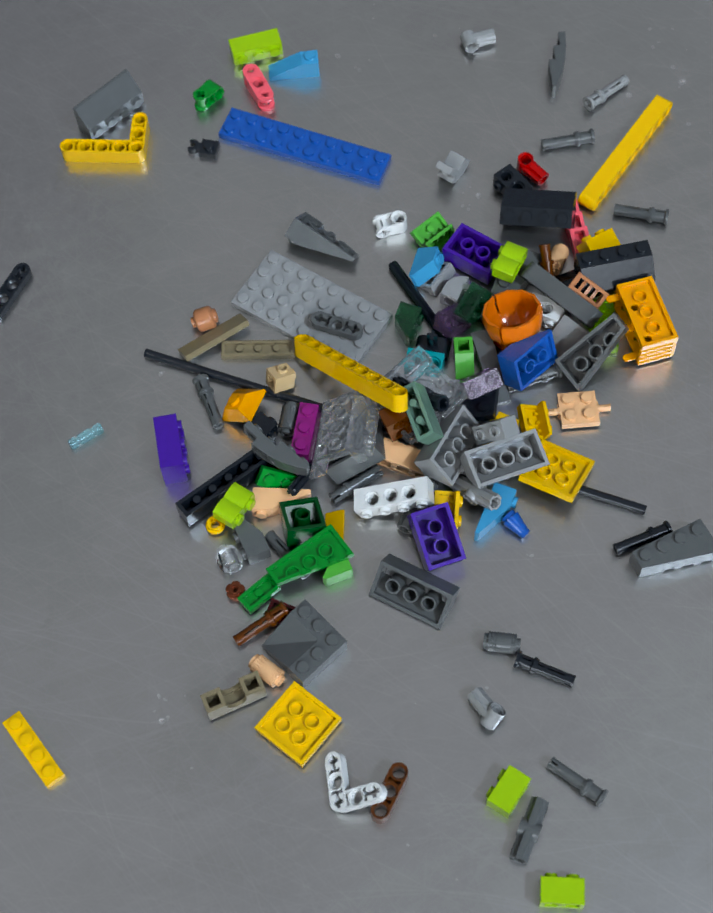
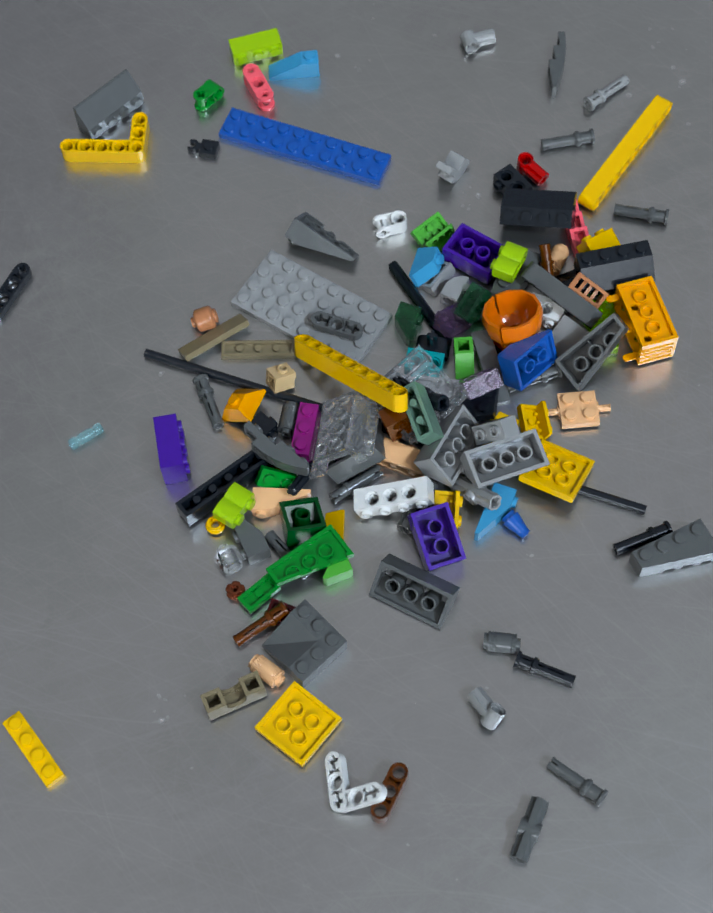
lime brick [485,765,531,819] -> none
lime brick [539,873,585,909] -> none

